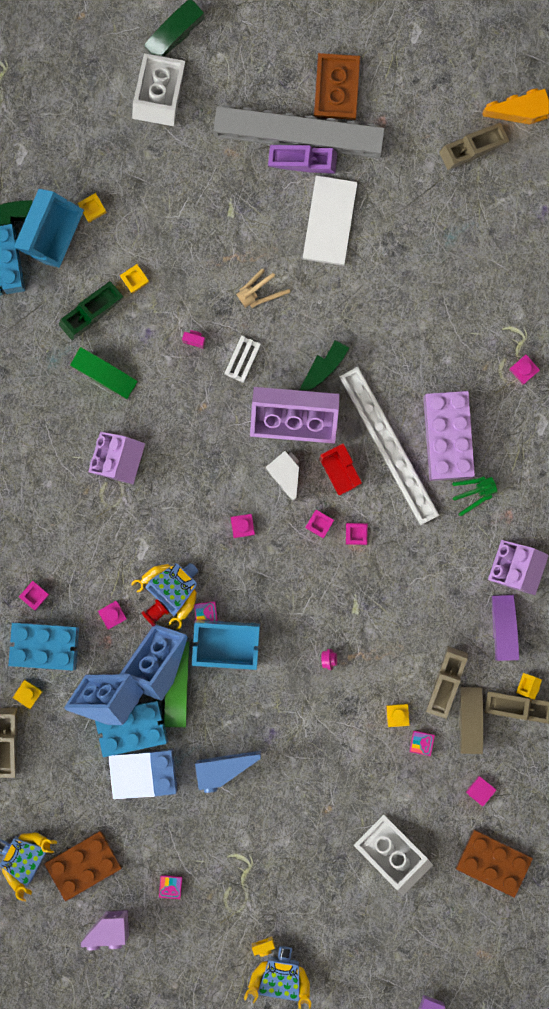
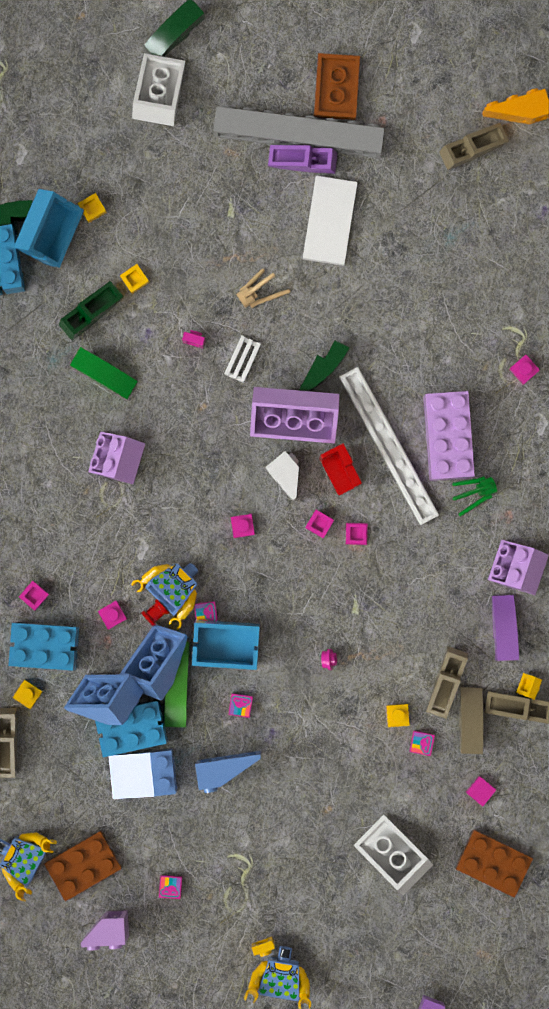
none -> tile [228,693,253,718]

